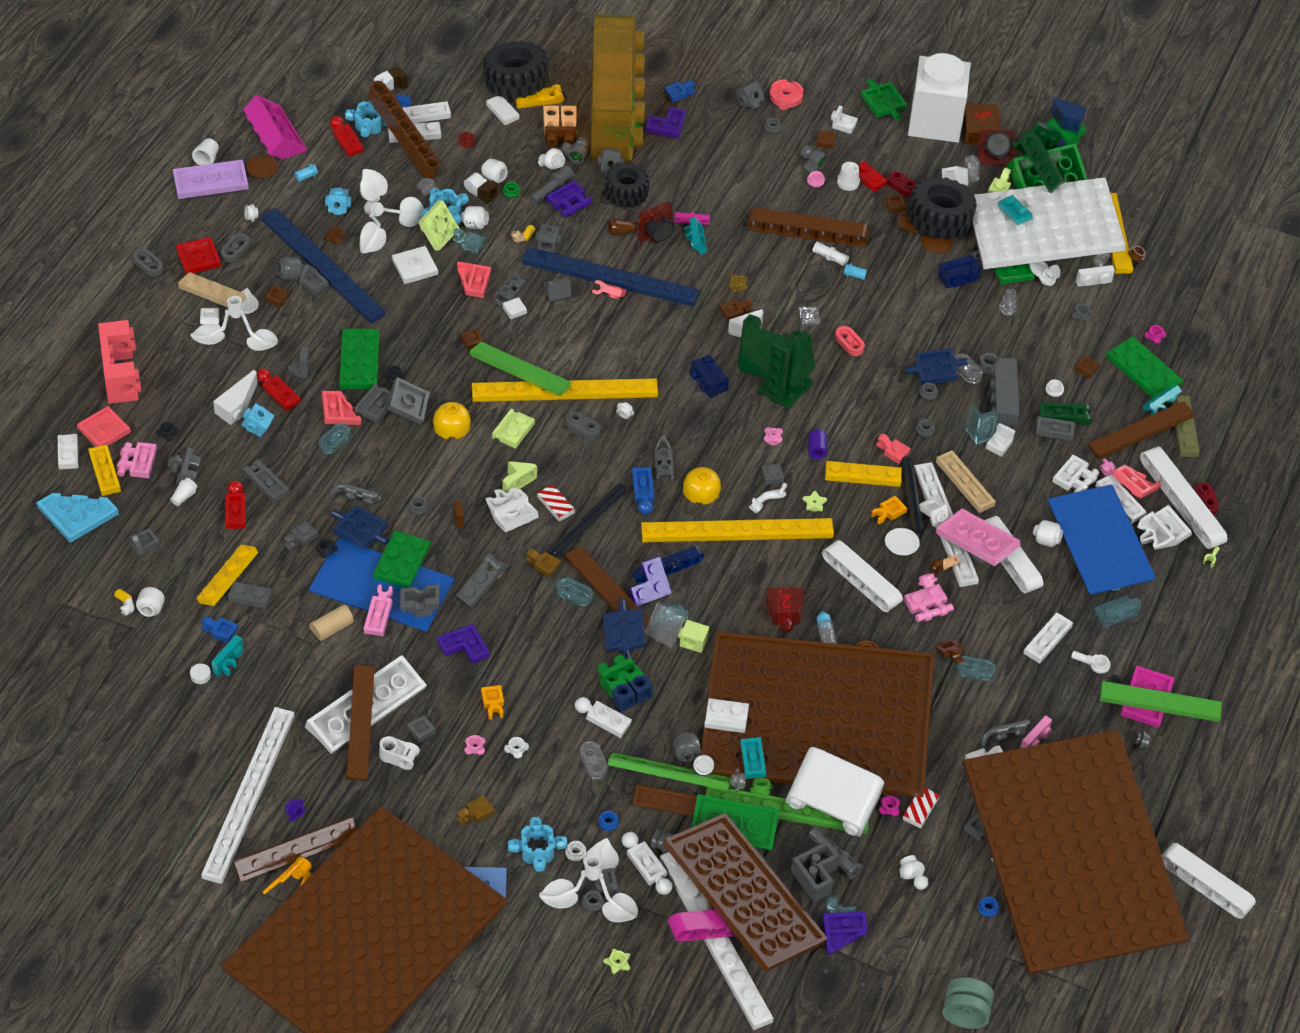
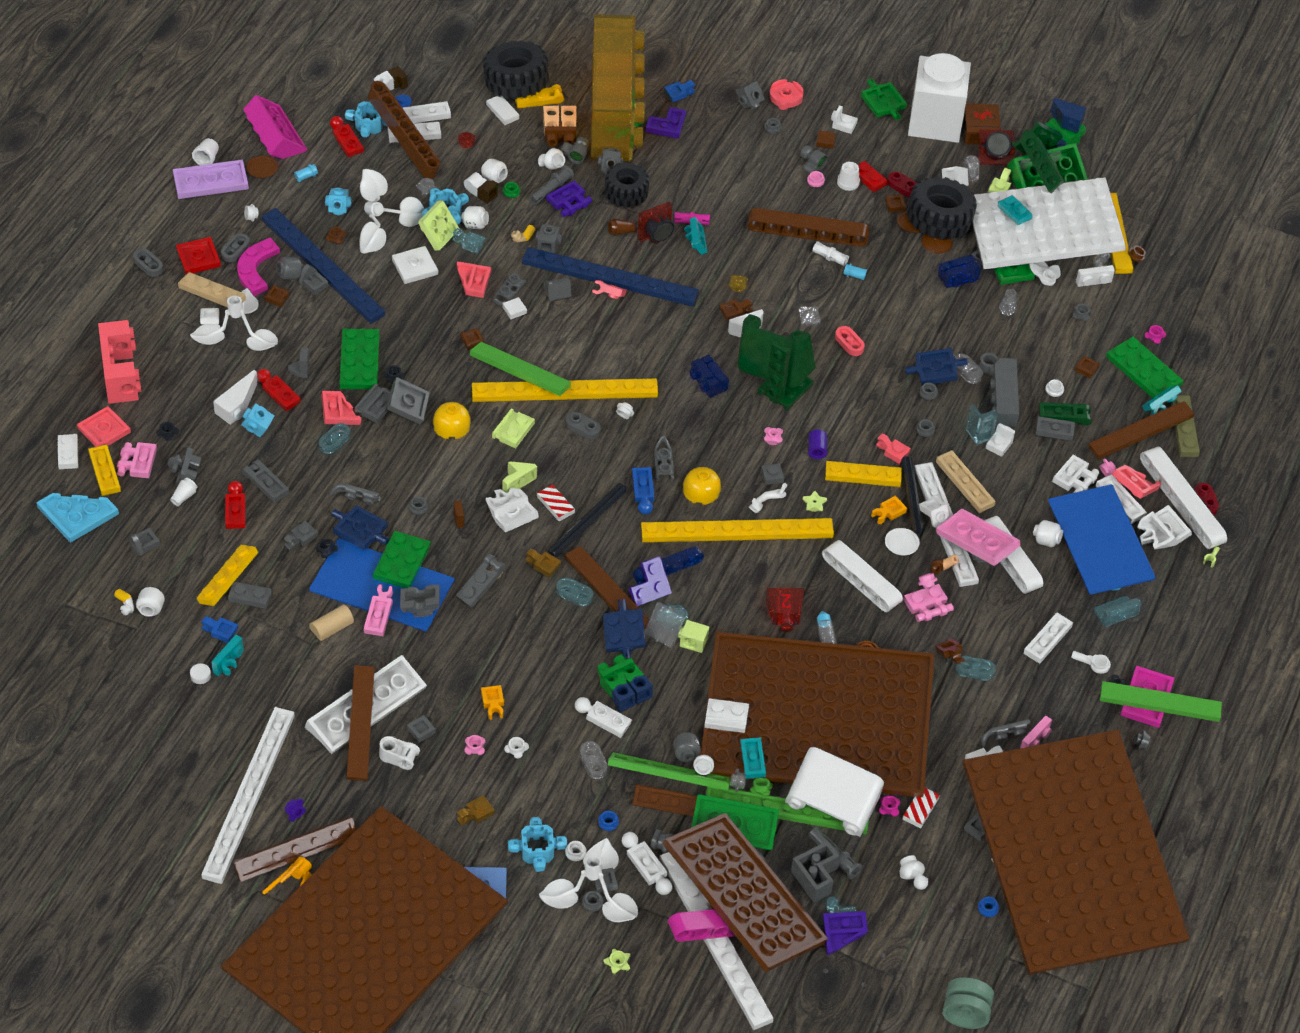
dark purple plate [437,623,490,664] -> none
white beam [1161,843,1256,919] -> none
none -> dark pink plate [237,237,280,296]

